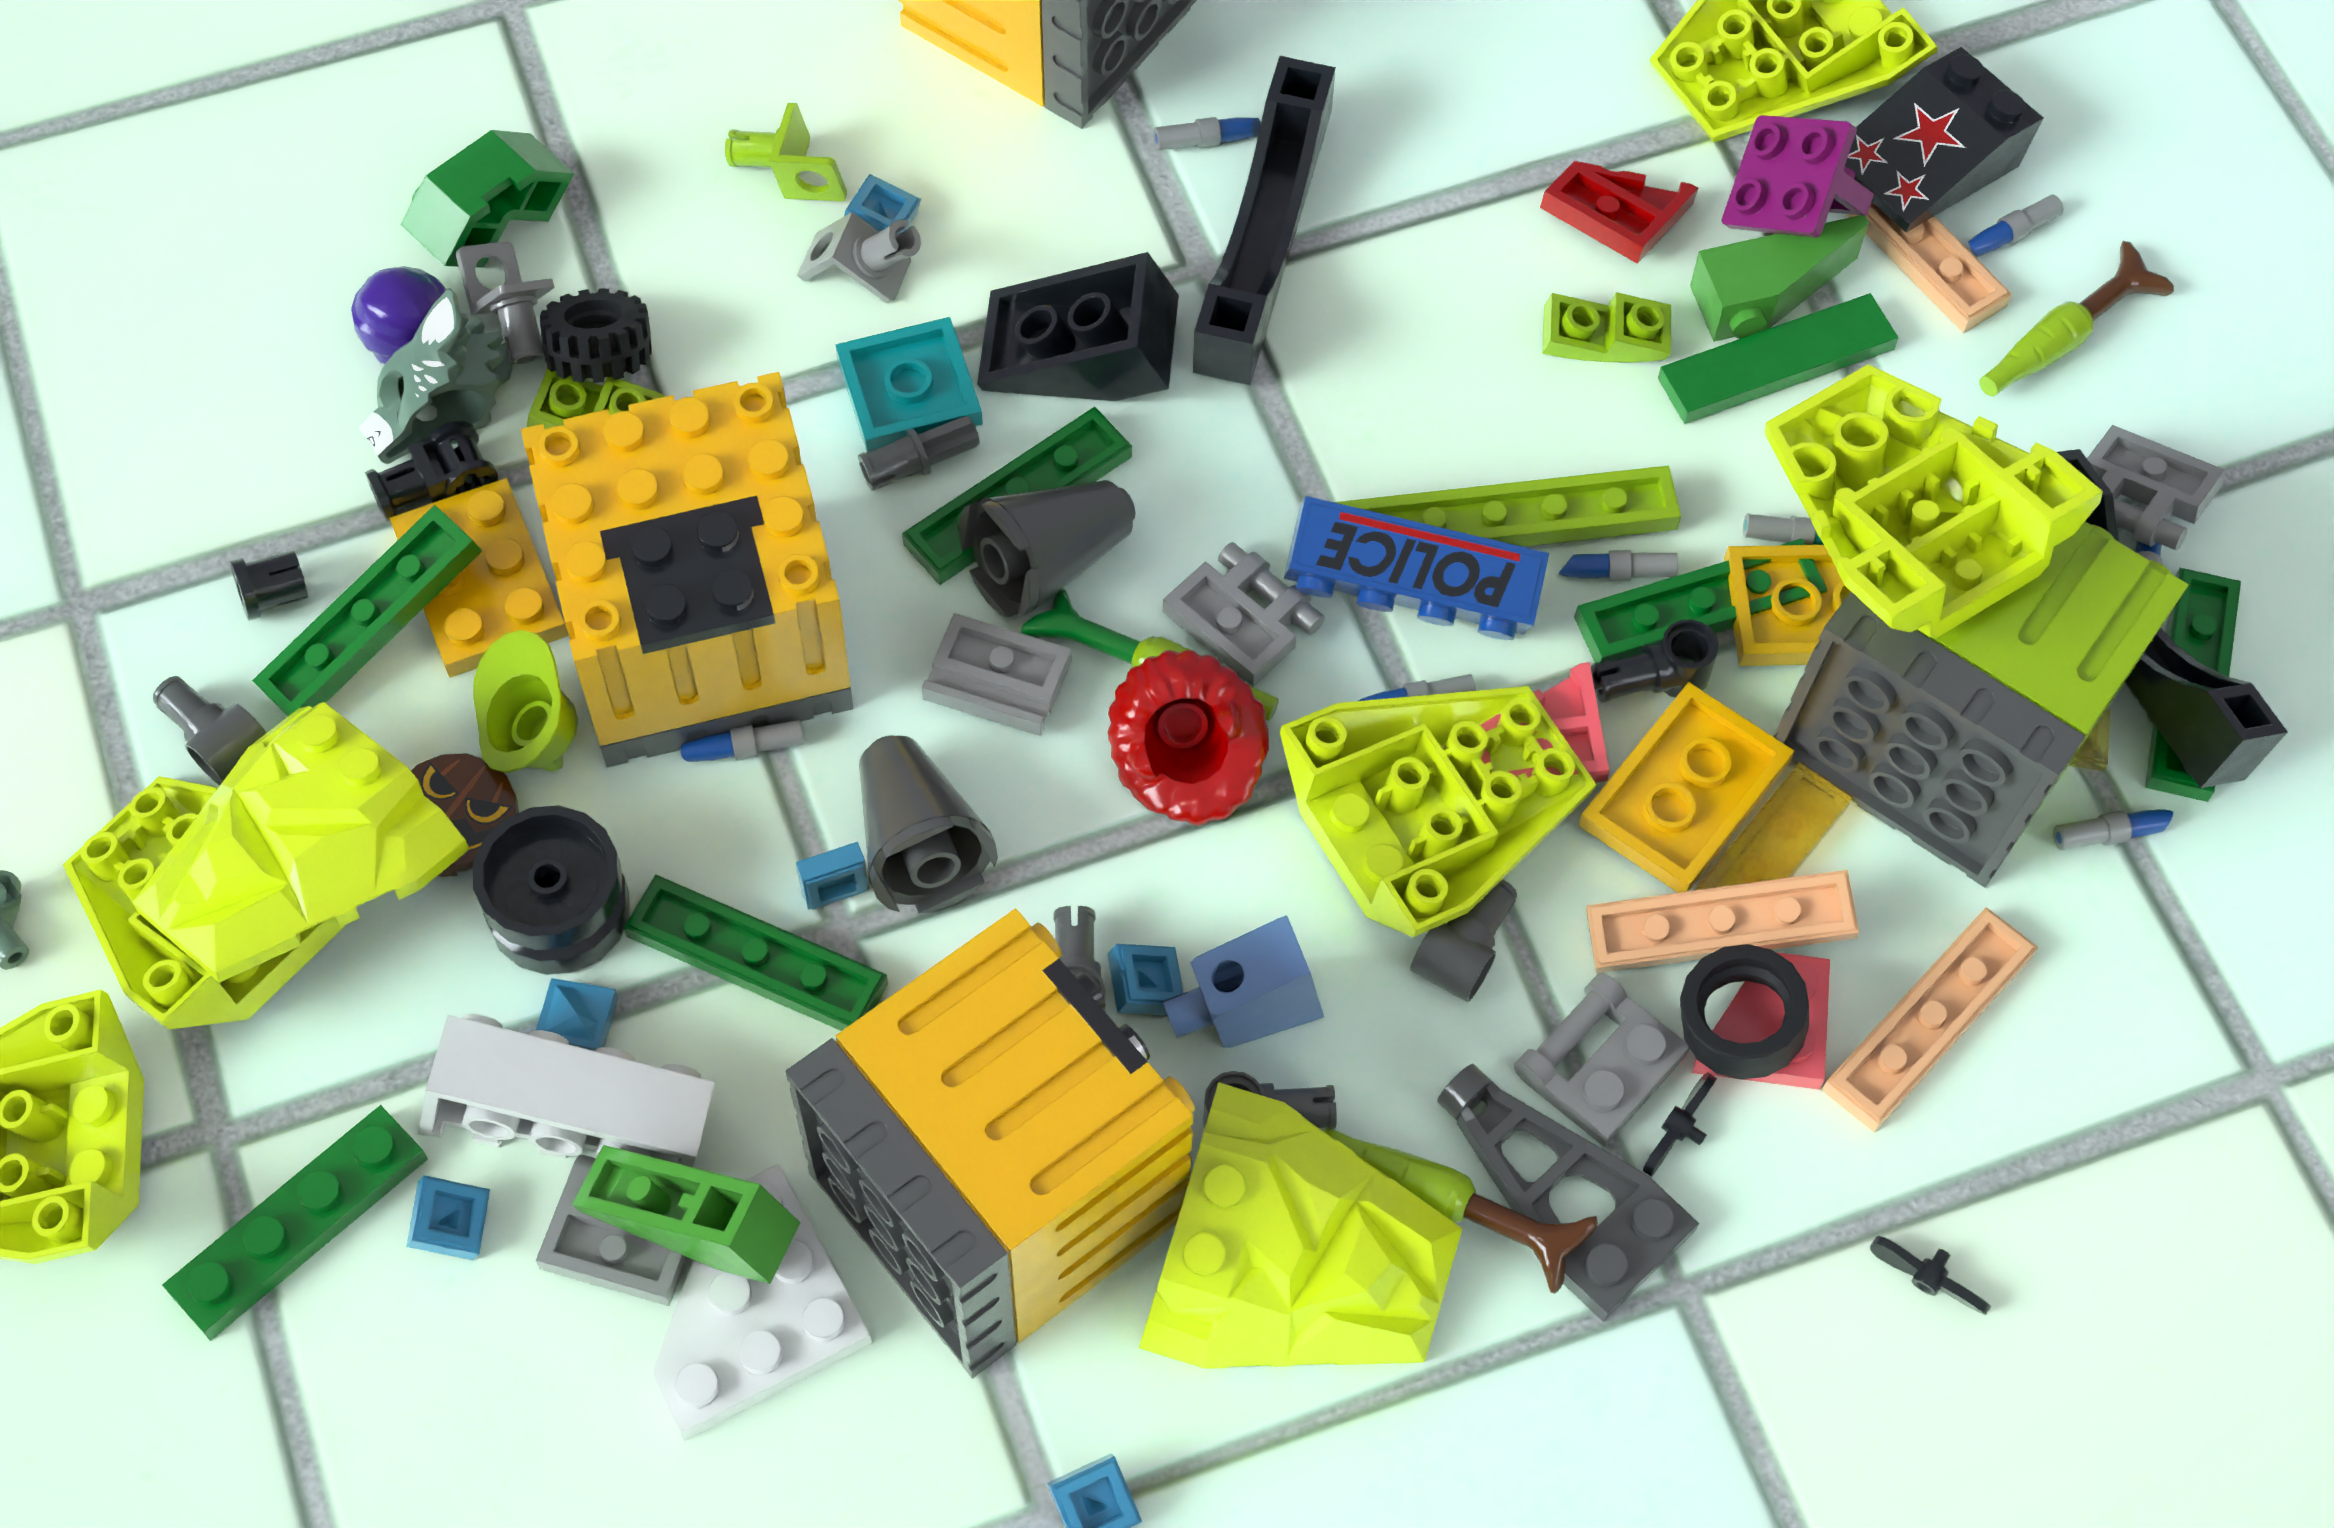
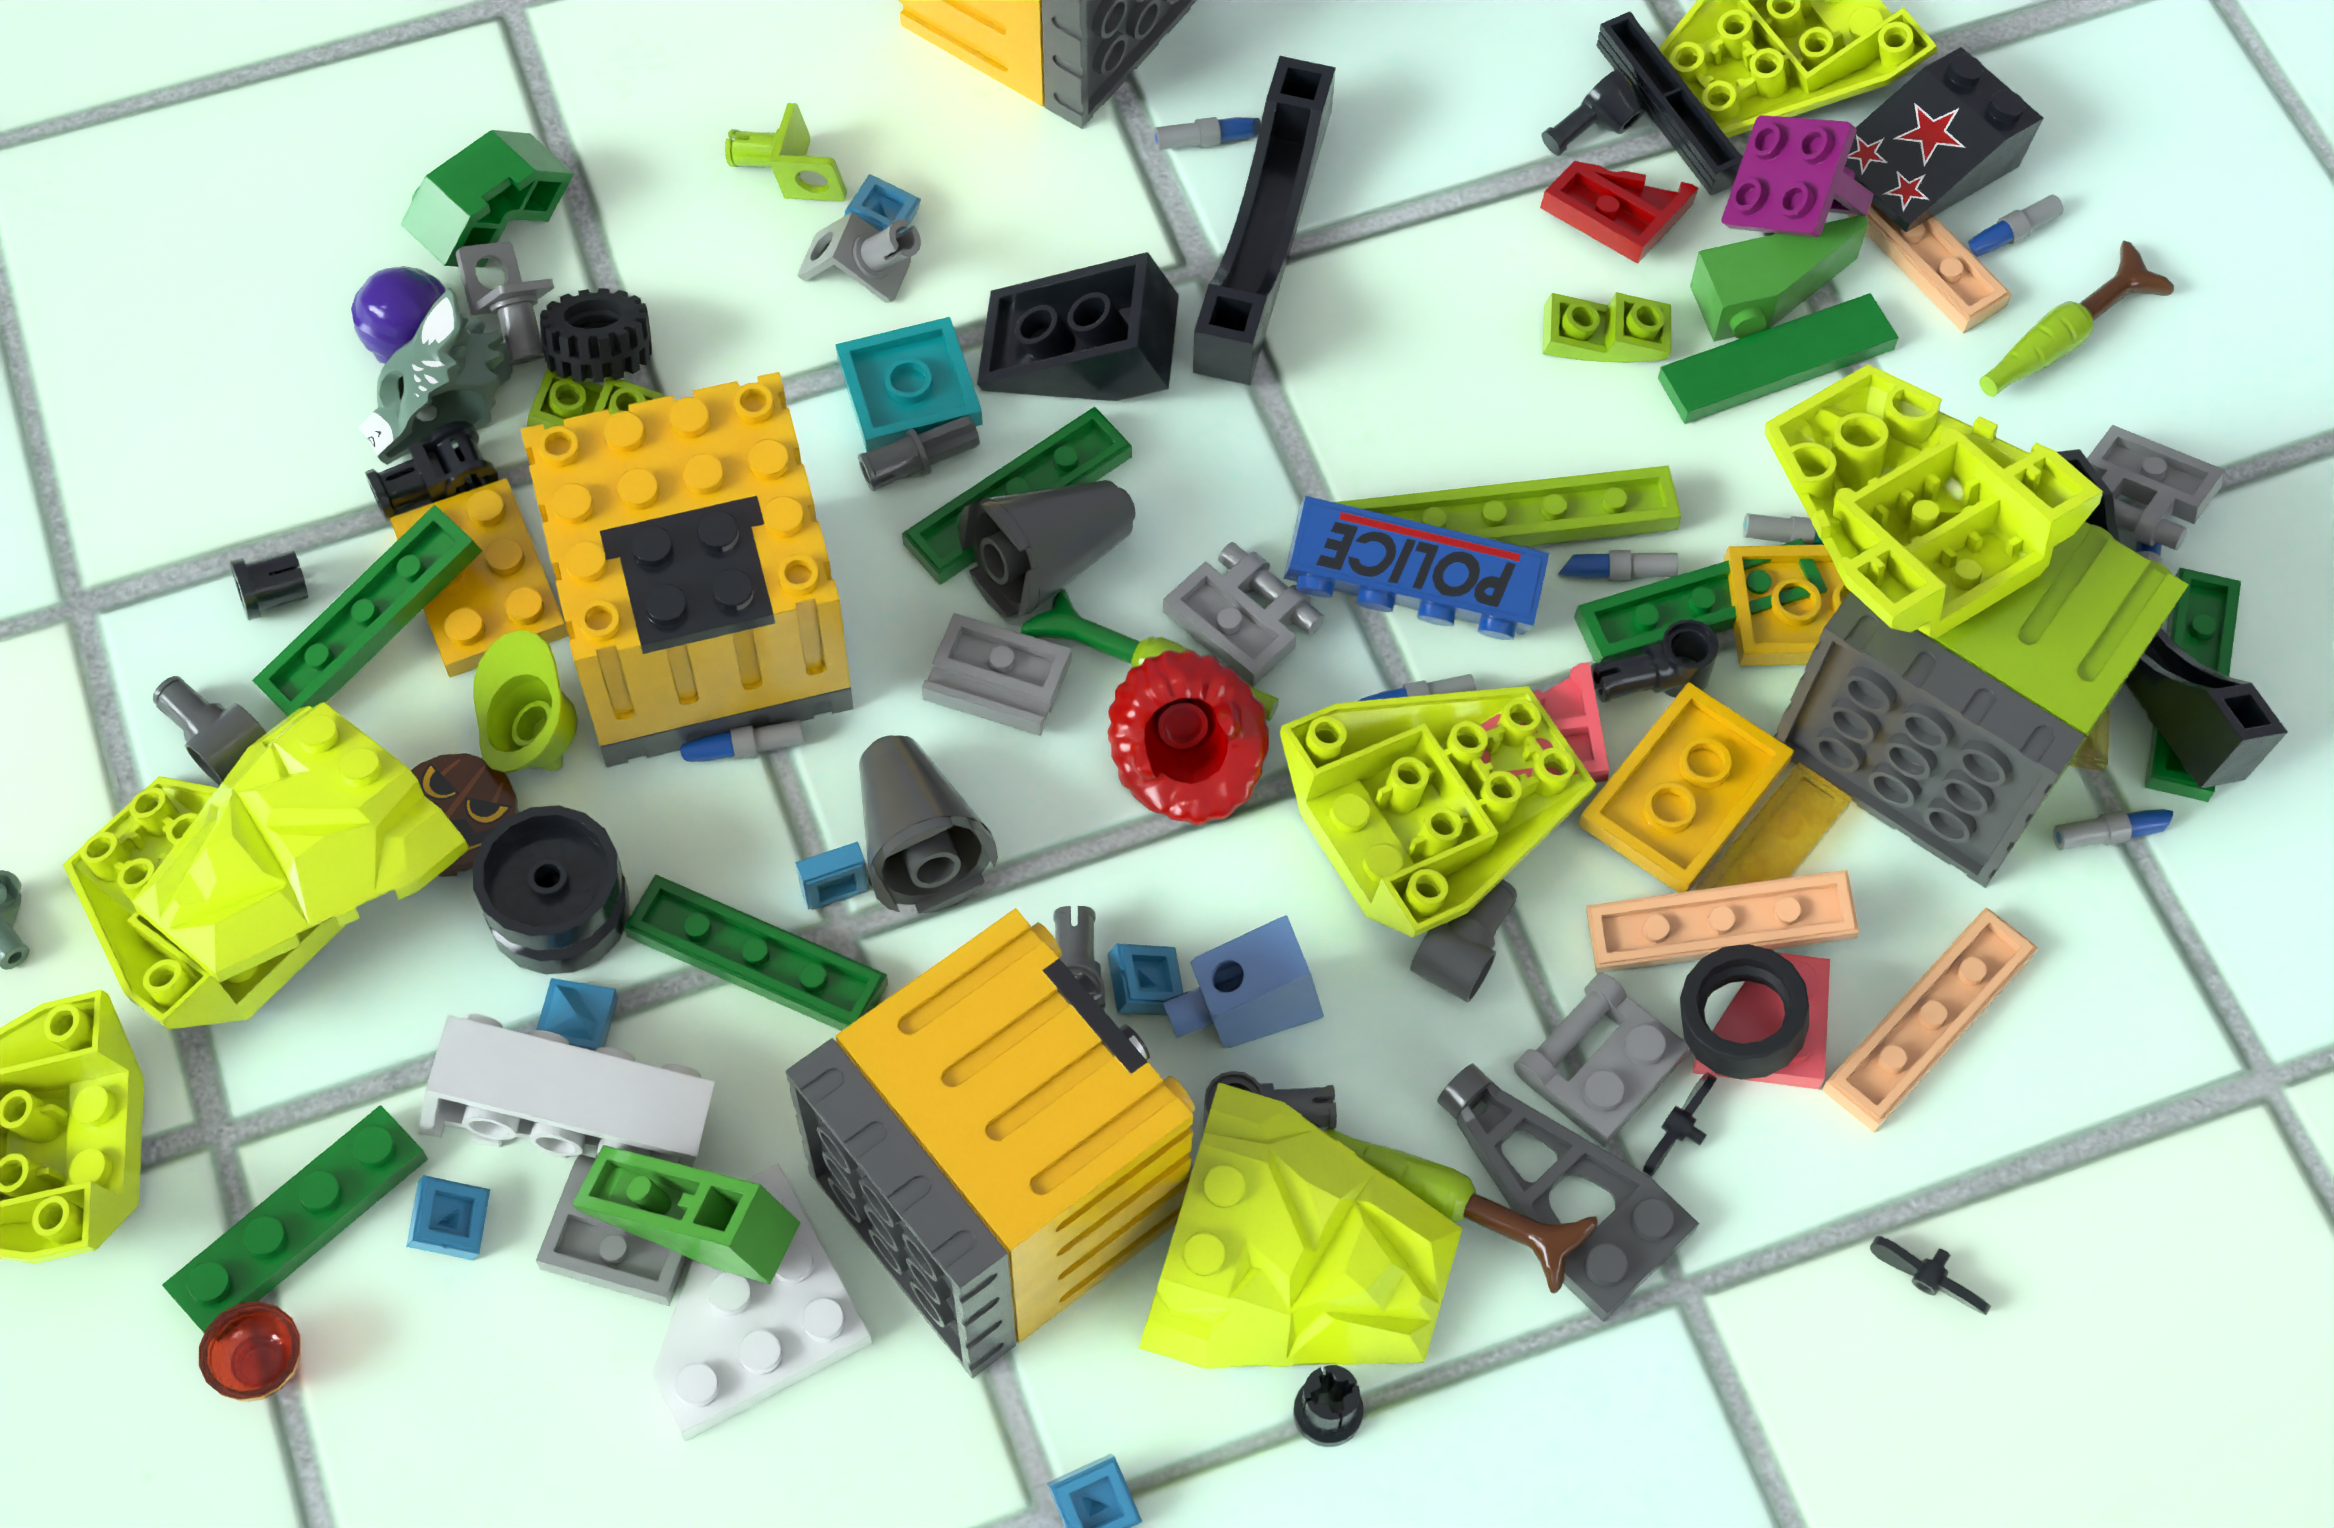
none -> clear red piece [199,1301,301,1402]
none -> black bush [1293,1365,1364,1447]
none -> black bar [1541,68,1645,156]
none -> black piece [1596,11,1743,196]

